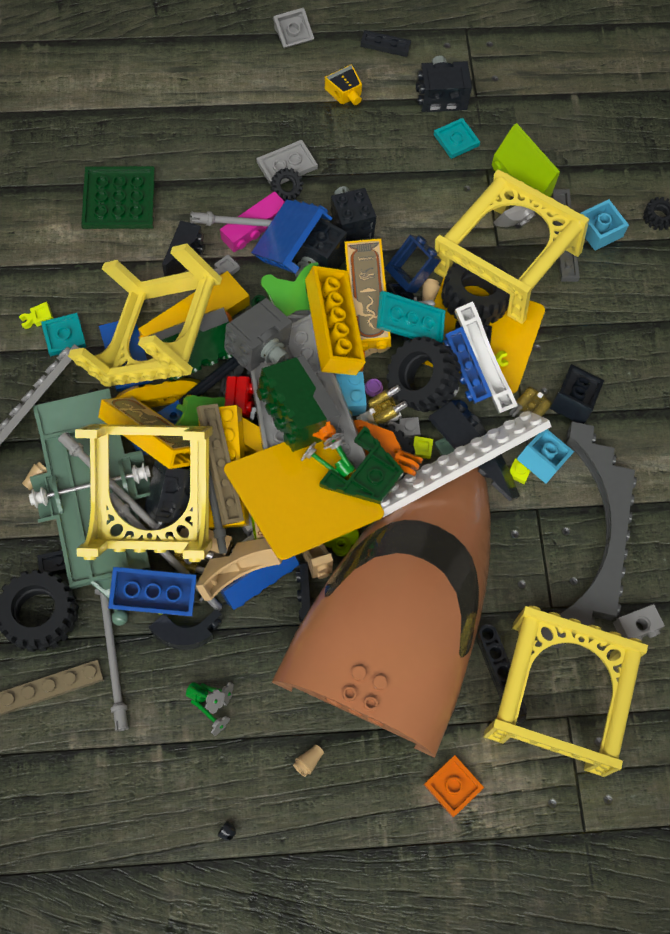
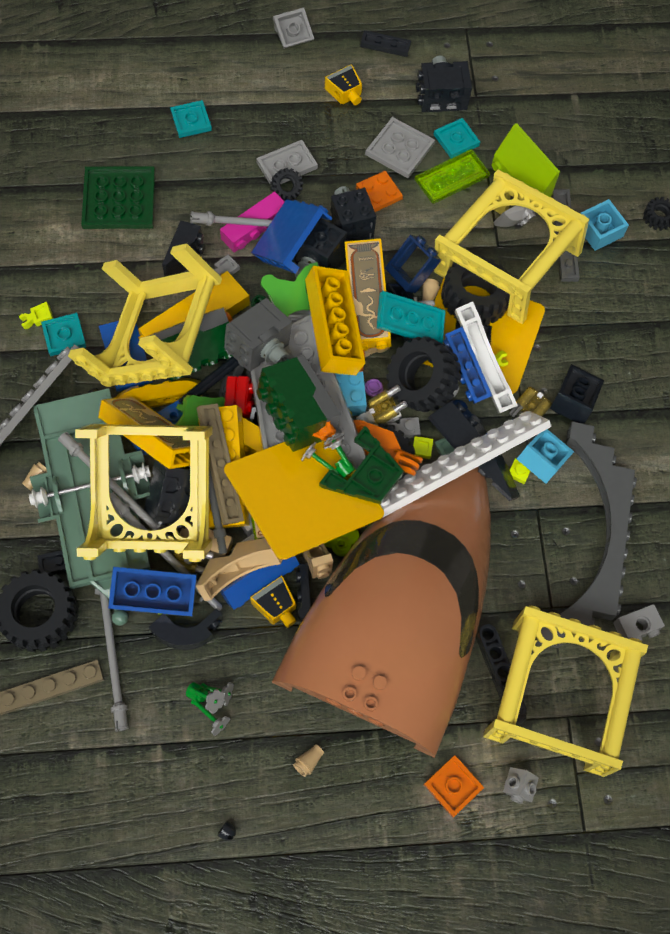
none -> teal plate [170,100,212,138]
none -> torso [250,576,296,628]
none -> orange plate [356,171,403,212]
none -> light grey plate [365,117,435,178]
none -> clear neon green tile [415,149,490,204]
none -> light grey brick [503,767,539,804]

